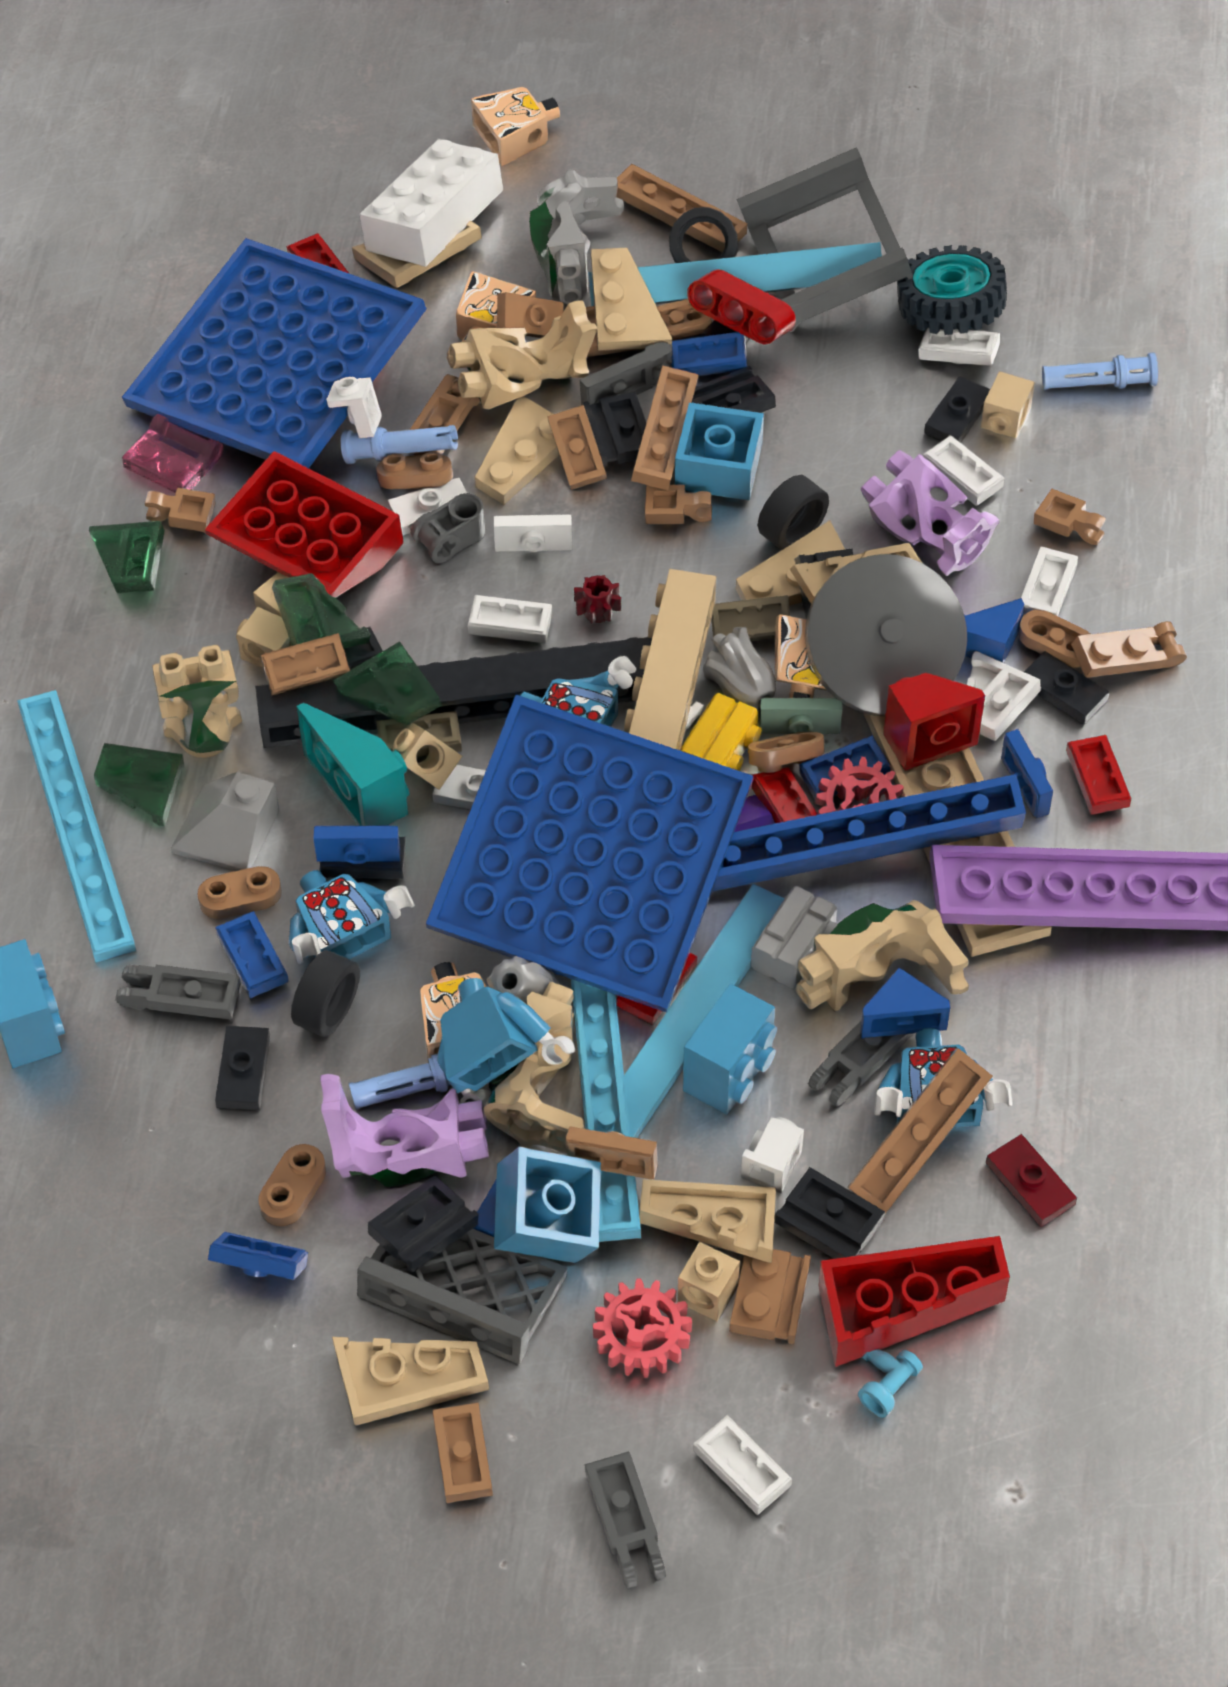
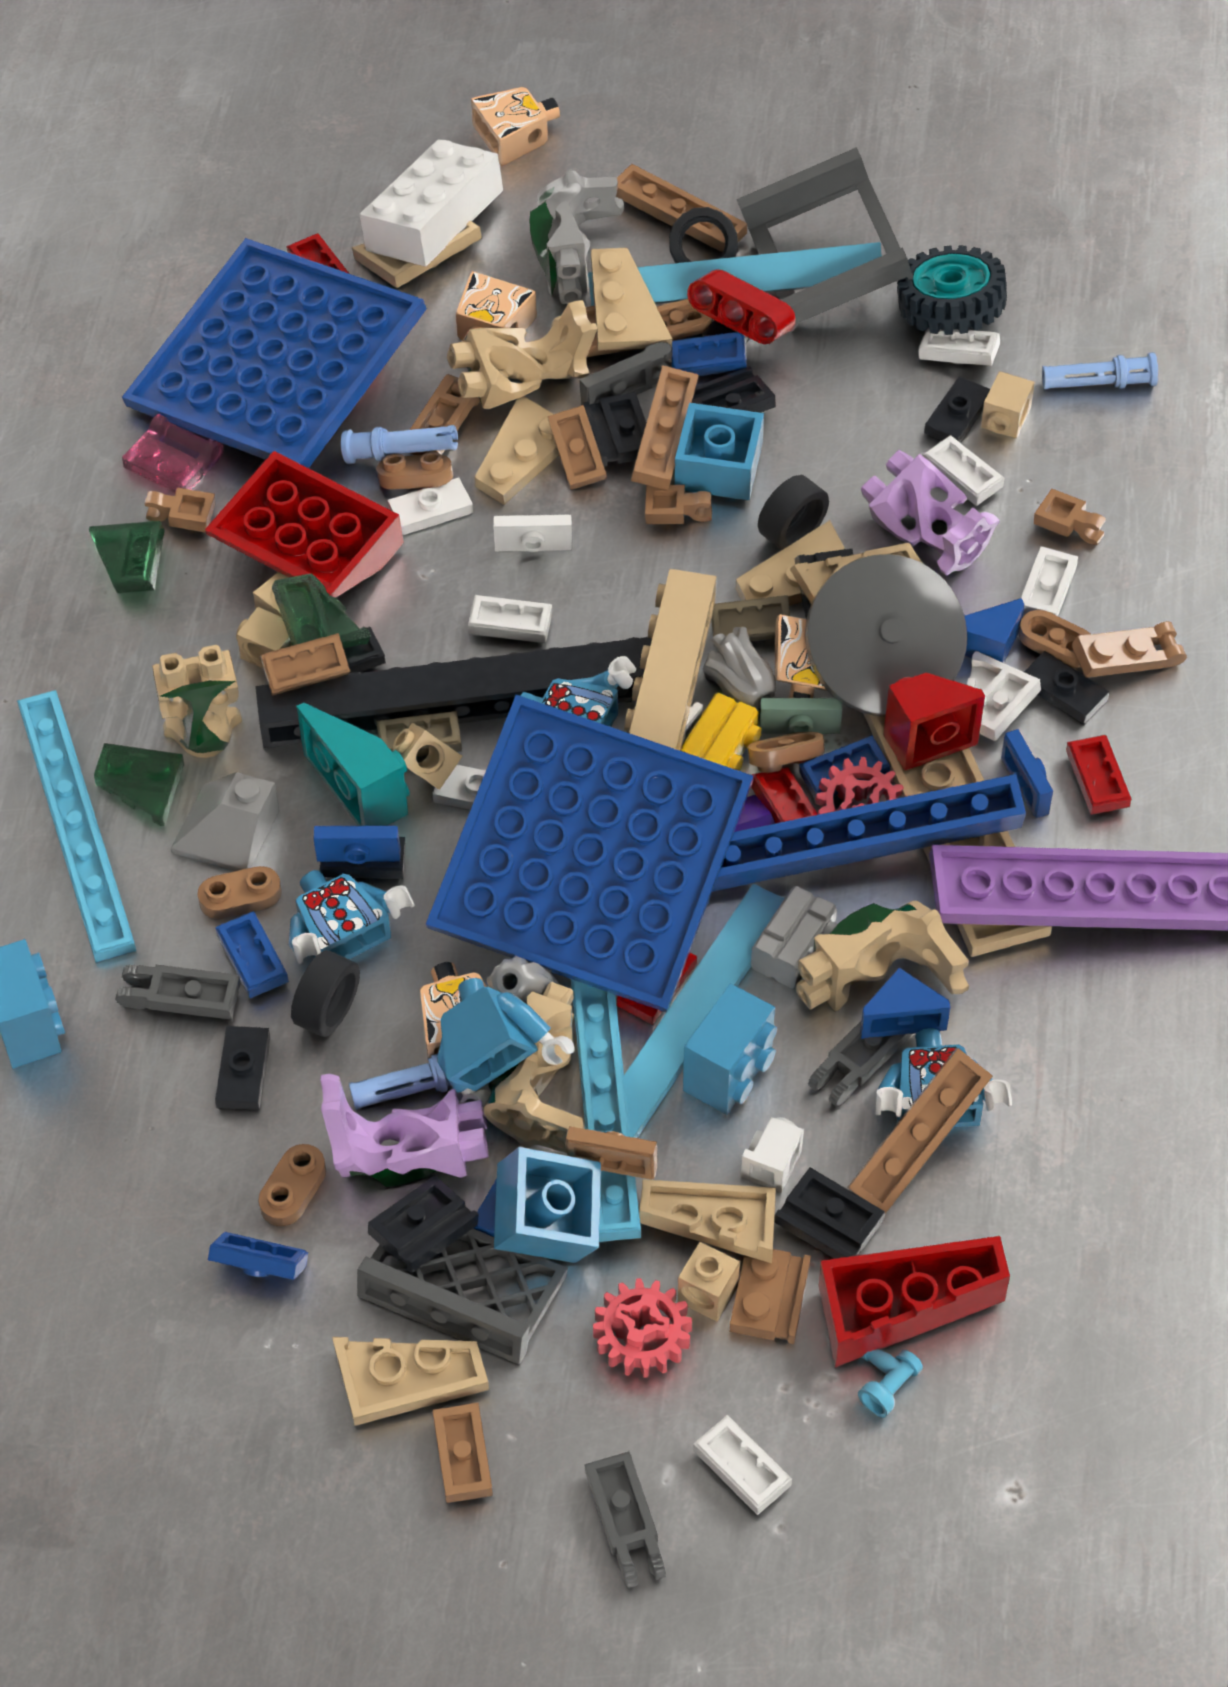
white bracket [327,377,382,438] -> none
clear green wing [333,641,442,726] -> none
dark grey piece [410,493,486,563] -> none
medium nougat plate [497,292,564,338] -> none
dark red gear [574,575,622,624] -> none
dark red plate [986,1134,1077,1227] -> none

